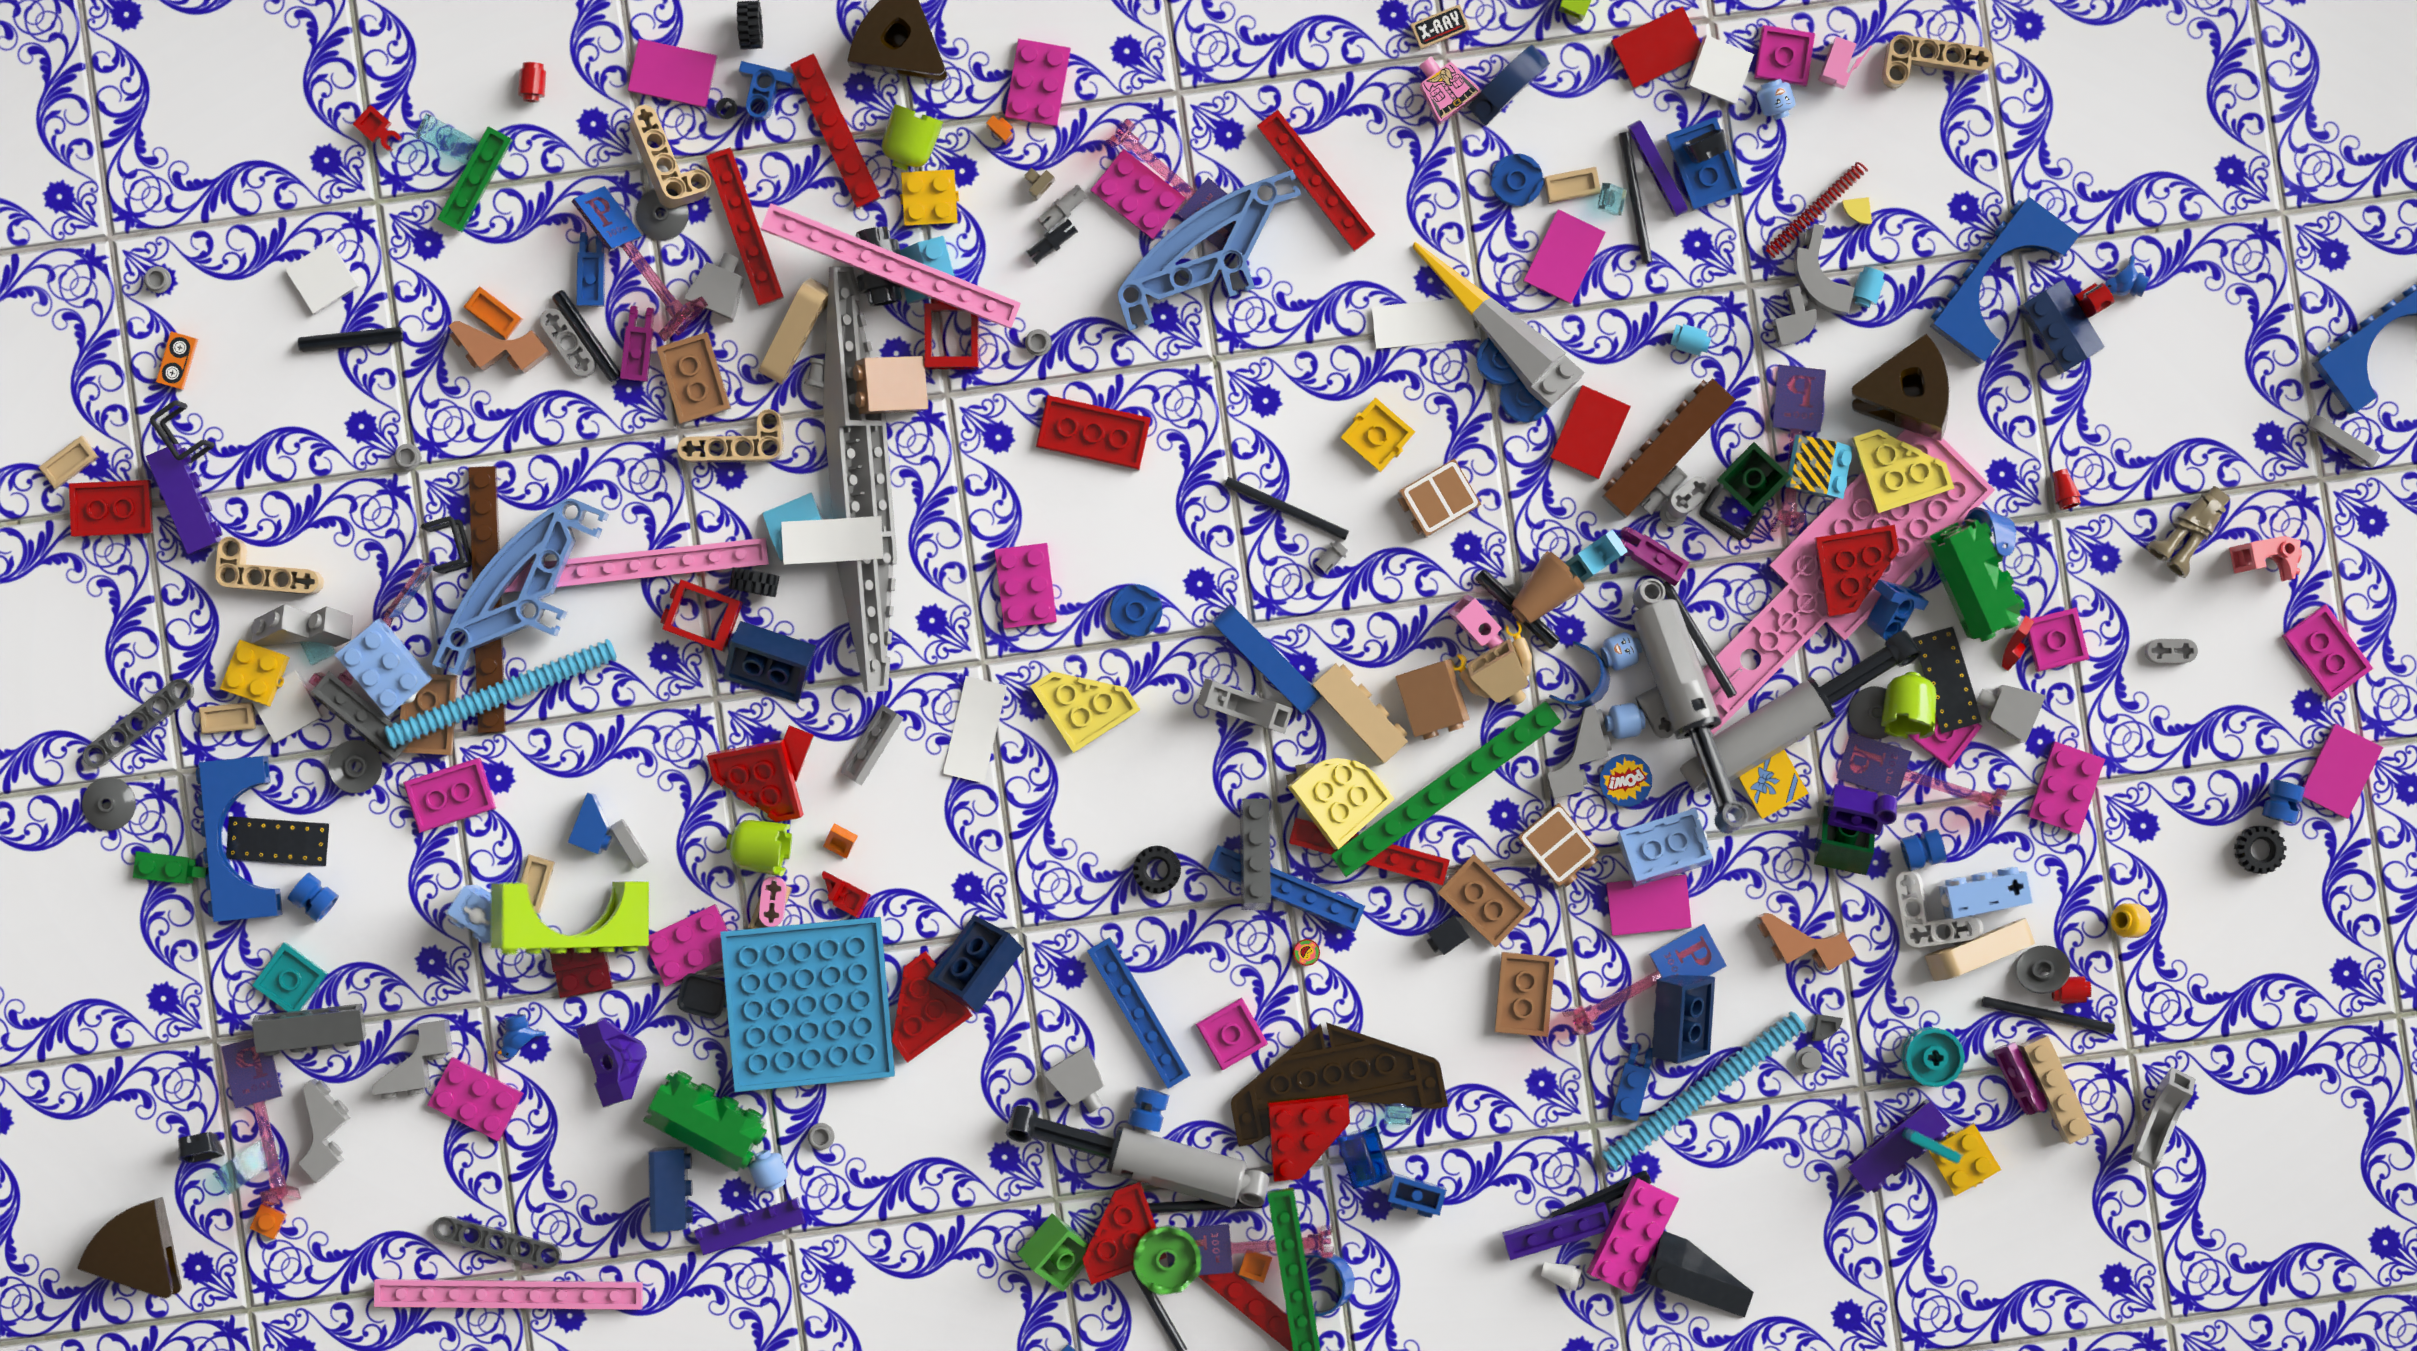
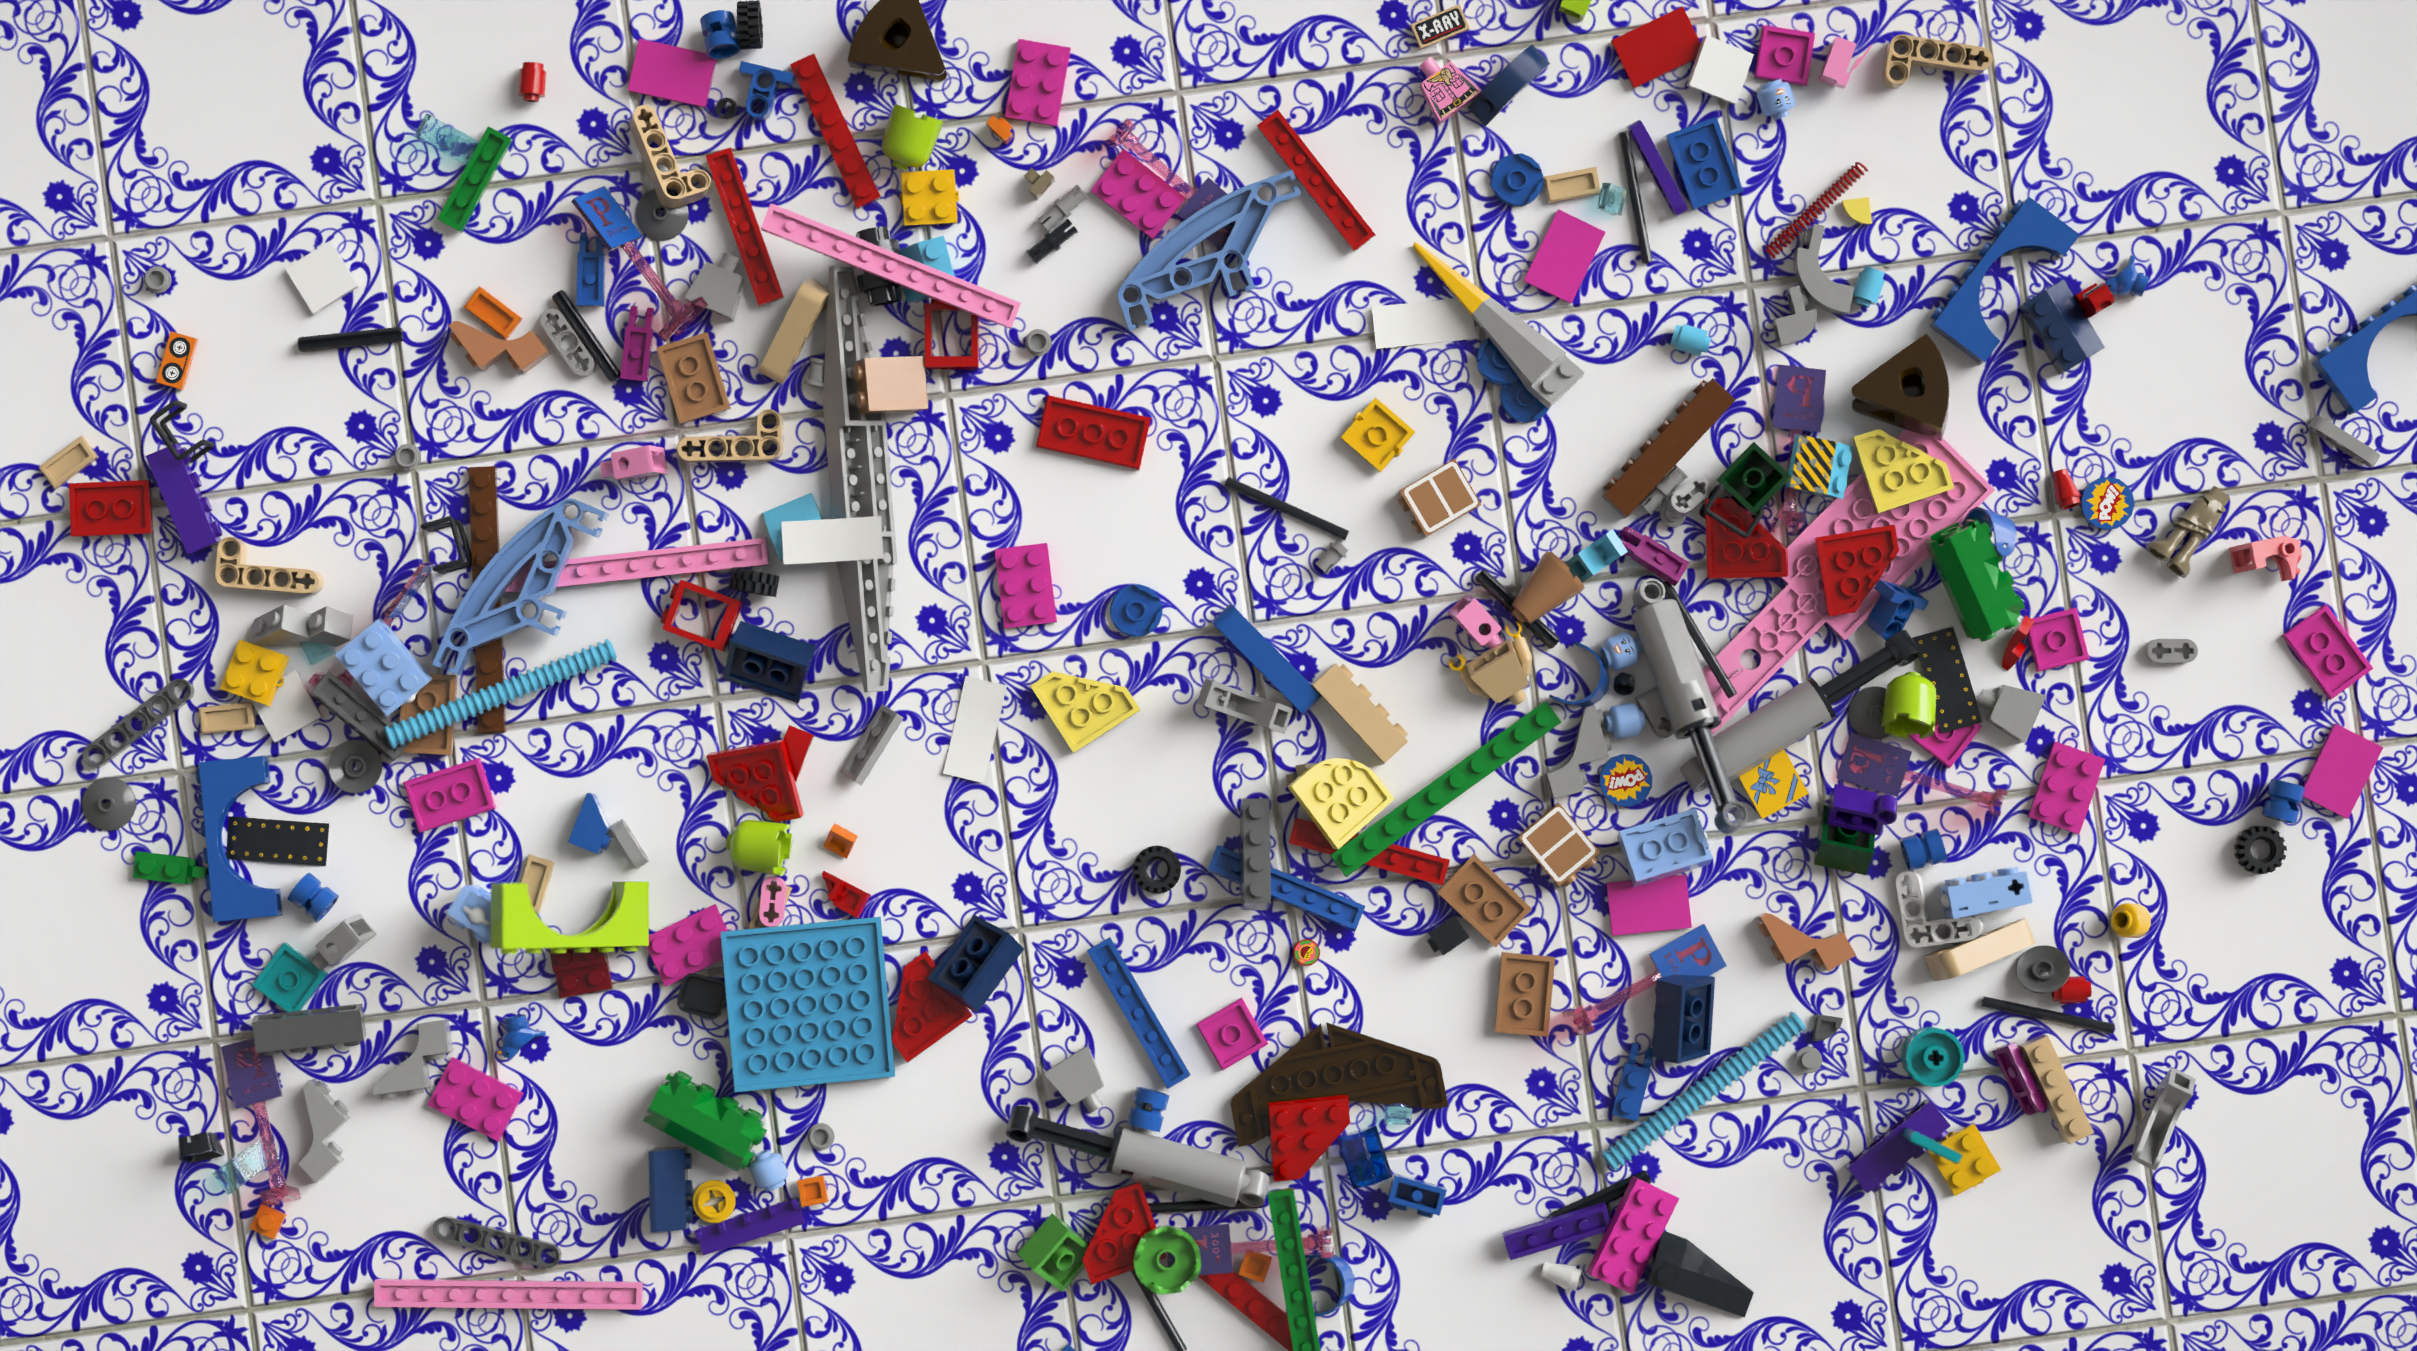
dark brown piece [77,1197,182,1299] -> none
red plate [353,105,402,152] -> none
dark purple piece [576,1018,647,1108] -> none
medium nougat brick [1395,659,1470,740] -> none
red tile [1550,385,1631,479] -> none
black piece [1682,129,1728,163] -> none
none -> light grey torso [312,914,376,970]
none -> bright pink torso [600,445,668,481]
none -> yellow gear [693,1180,736,1223]
none -> blue wheel [700,10,740,59]
none -> orange plate [797,1175,829,1207]
none -> black hinge [1613,672,1635,695]
none -> red plate [1705,498,1788,579]
none -> tile [2080,477,2134,530]

